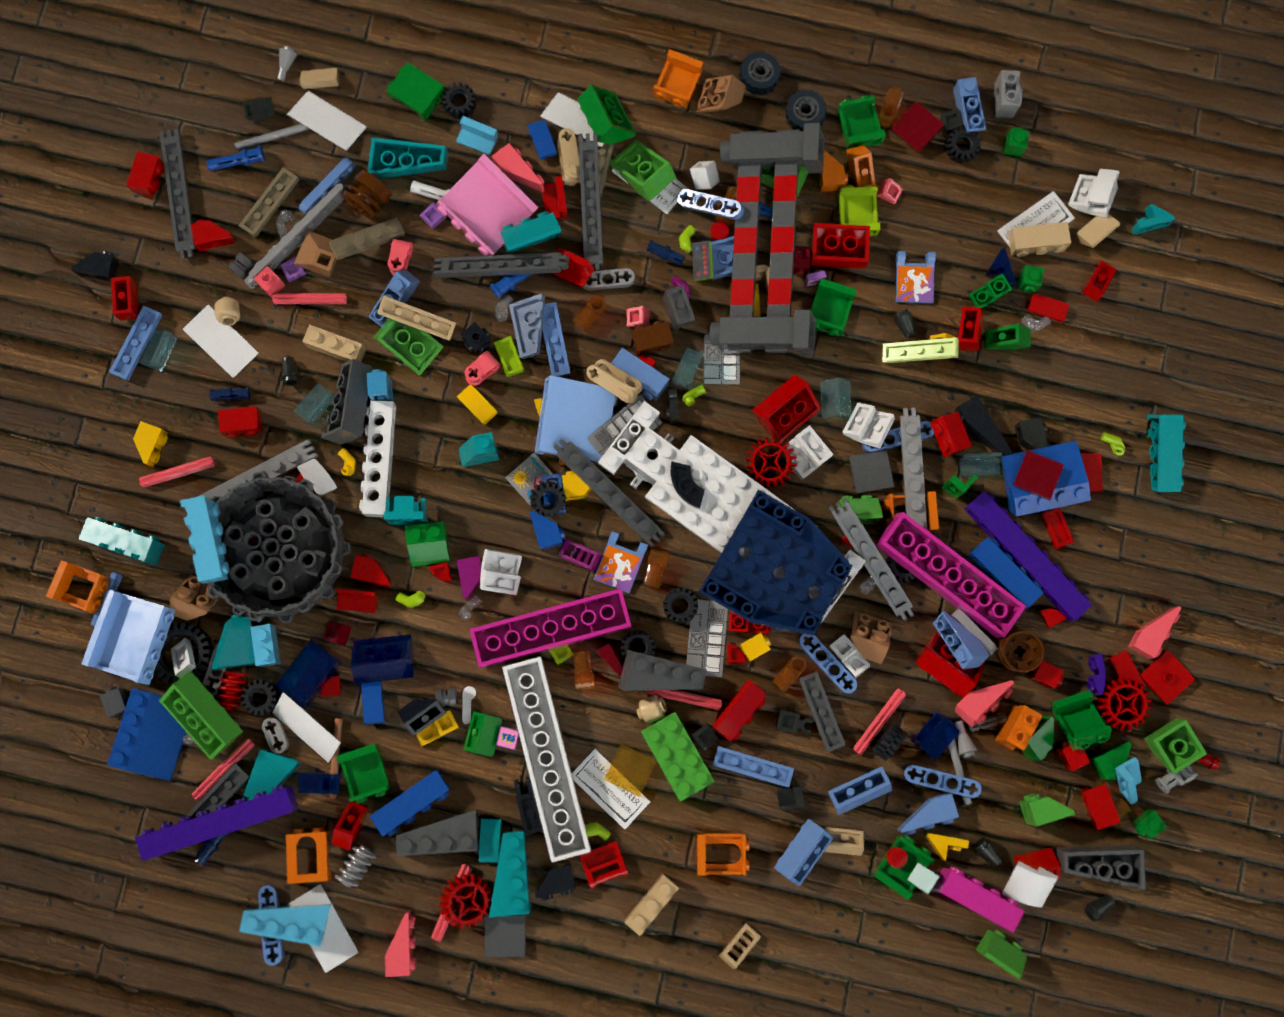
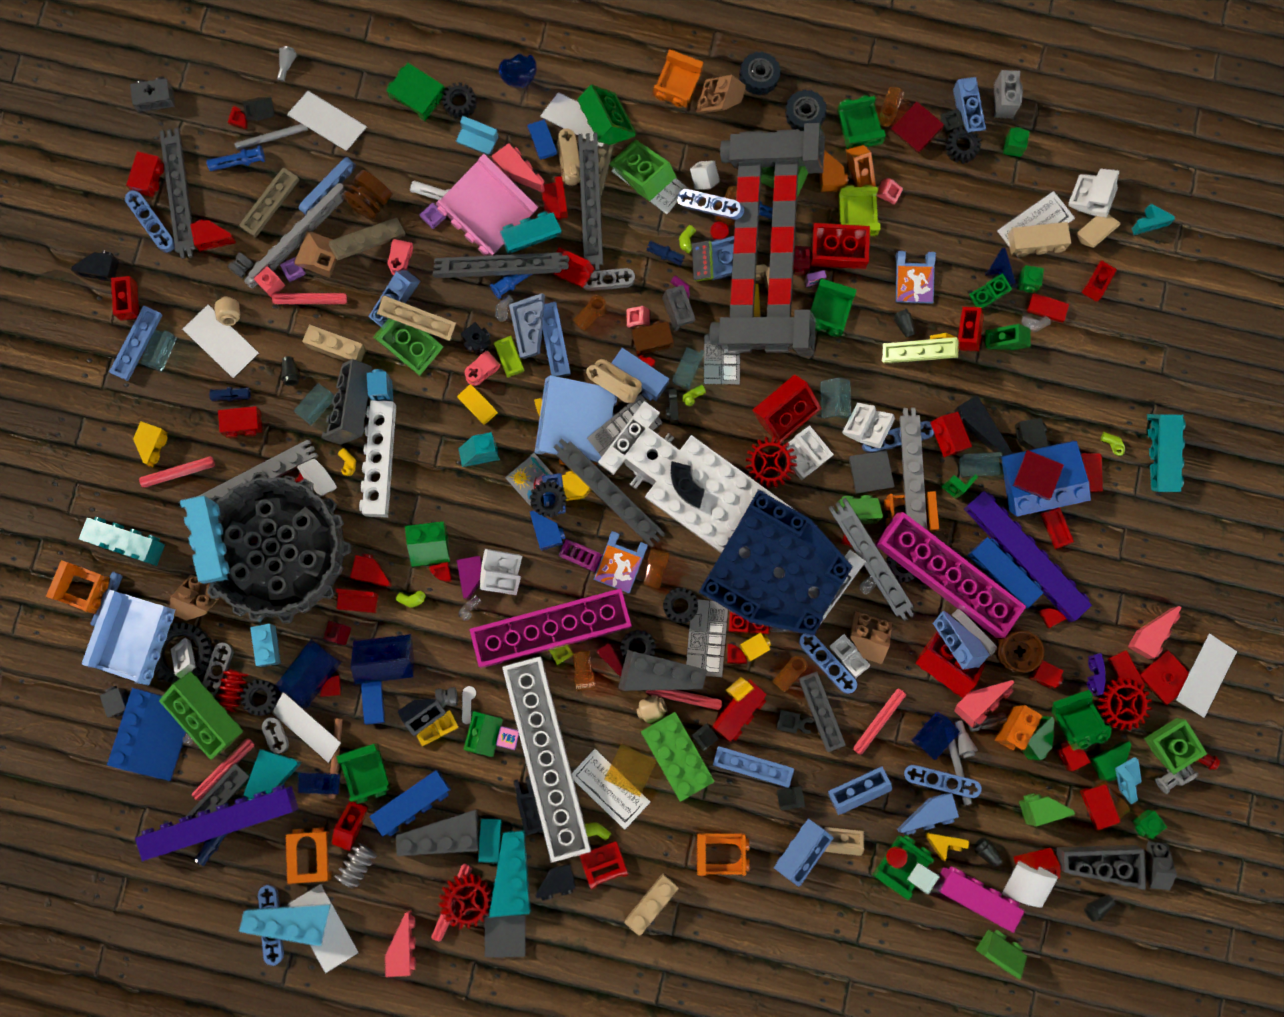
teal slope [212,615,255,670] -> none
clear arm [276,210,293,238] -> none
tan slope [300,68,339,89] -> none
teal wedge [367,138,449,179] -> none
teal panel [384,496,429,525] -> none
tan slope [719,923,761,969] -> none
black tyre [872,723,907,761] -> none
none -> medium blue beam [125,191,175,252]
none -> dark grey brick [130,78,175,112]
none -> red tile [228,106,247,129]
none -> clear blue piece [498,53,537,88]
none -> yellow slope [726,677,753,702]
none -> dark grey slope [1146,841,1177,890]
none -> white sticker [1176,634,1237,718]

